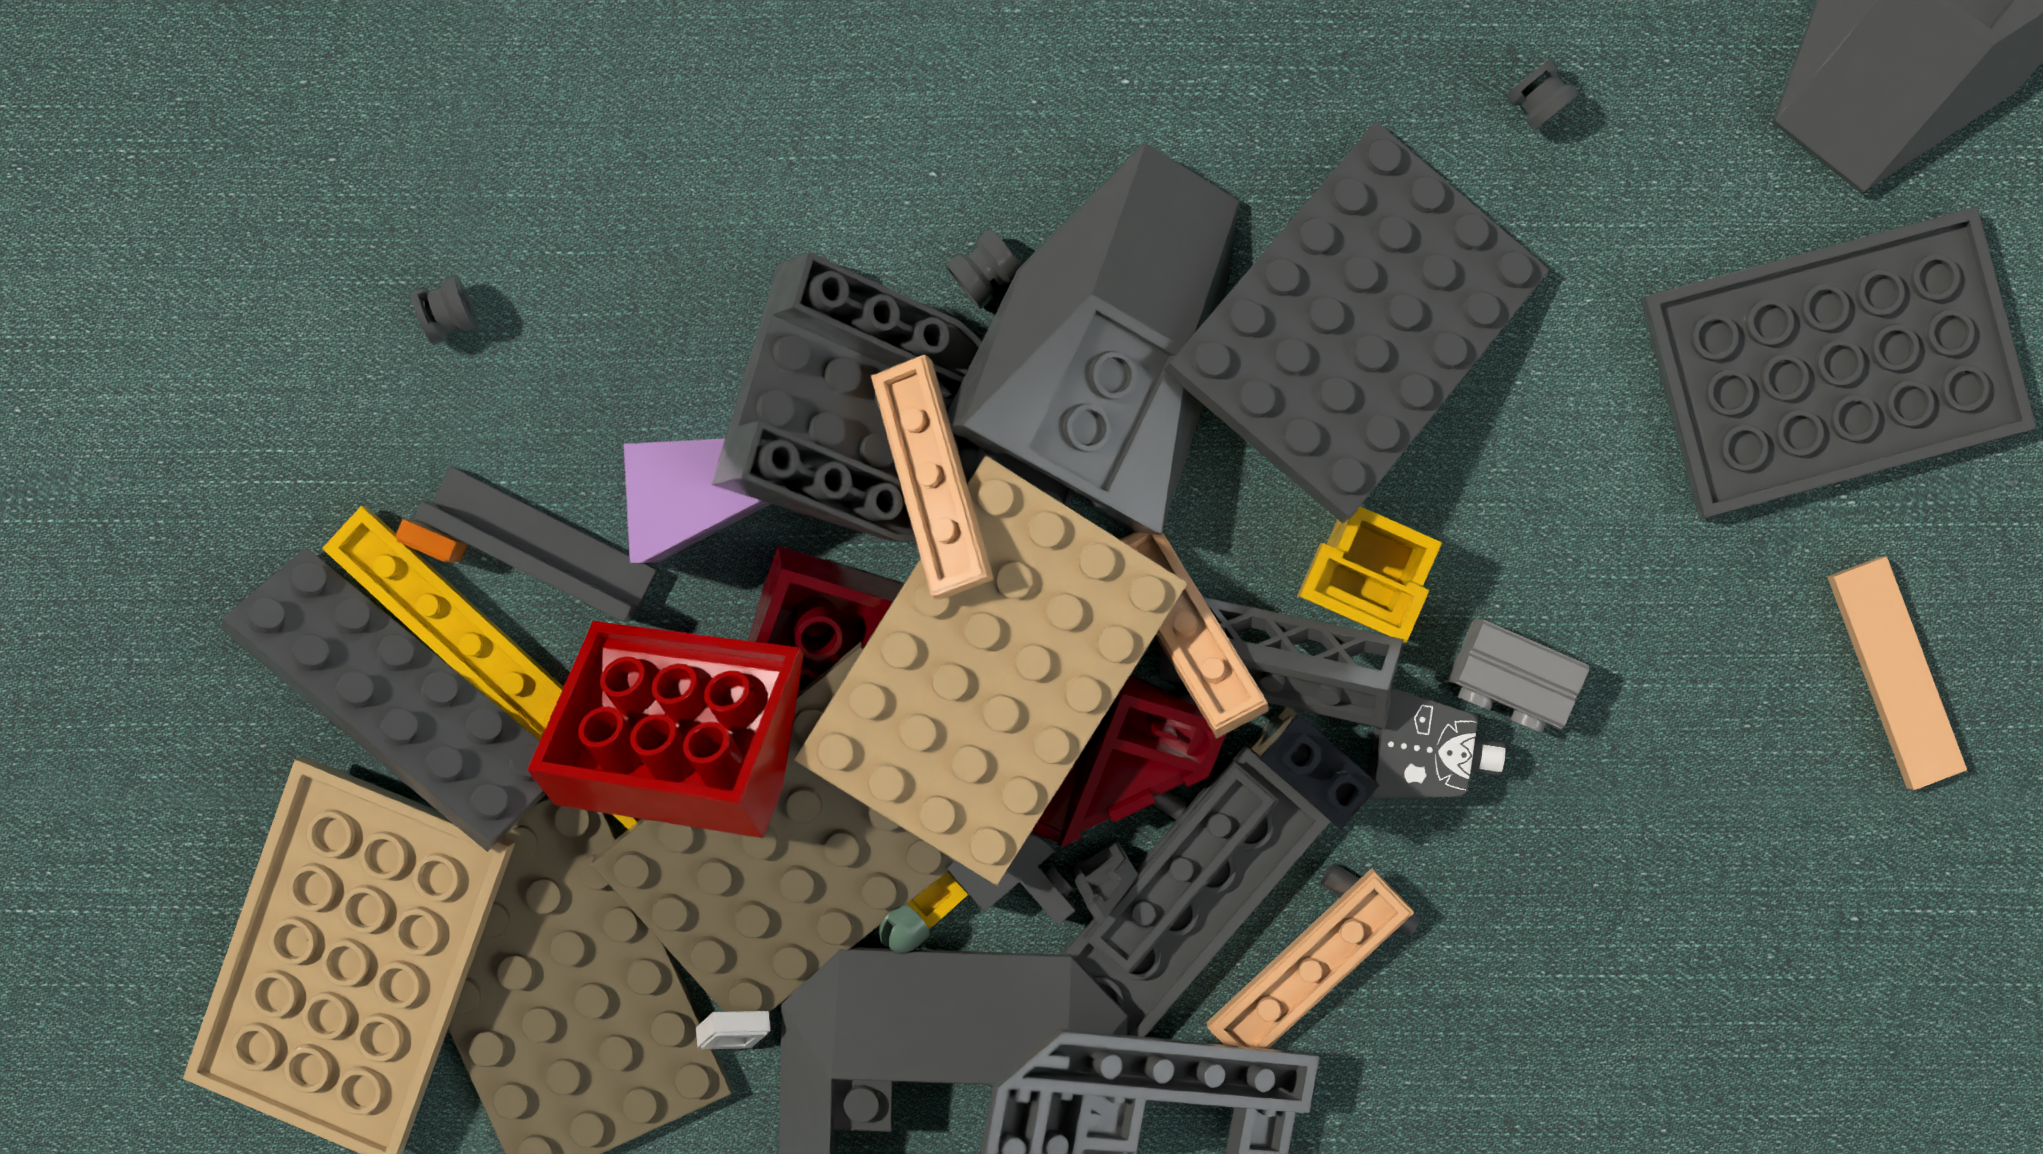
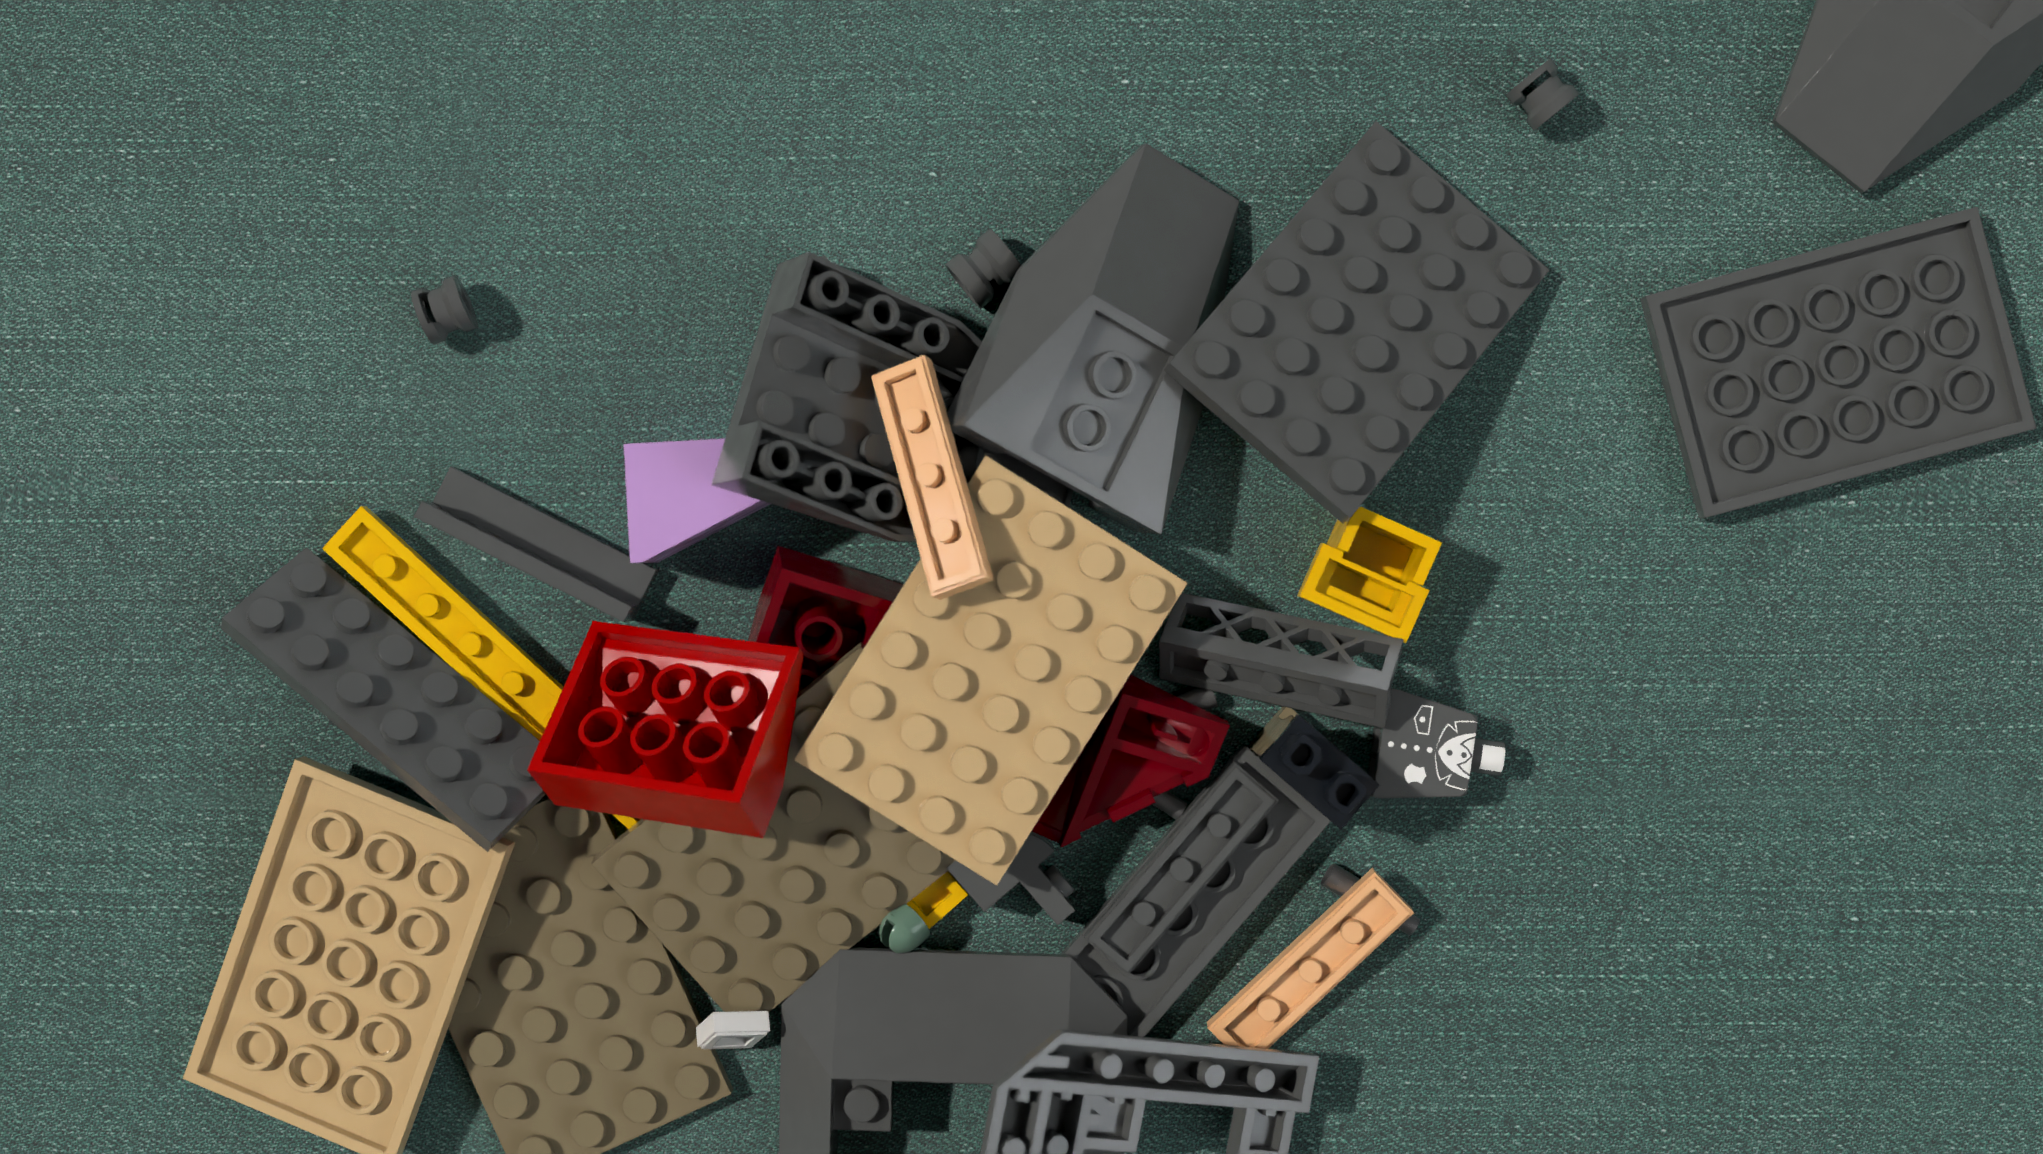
orange tile [395,519,468,562] -> none
dark grey tile [1069,839,1138,924] -> none
light nougat tile [1120,532,1269,738] -> none
light grey brick [1448,619,1589,734] -> none
light nougat tile [1827,556,1967,790] -> none

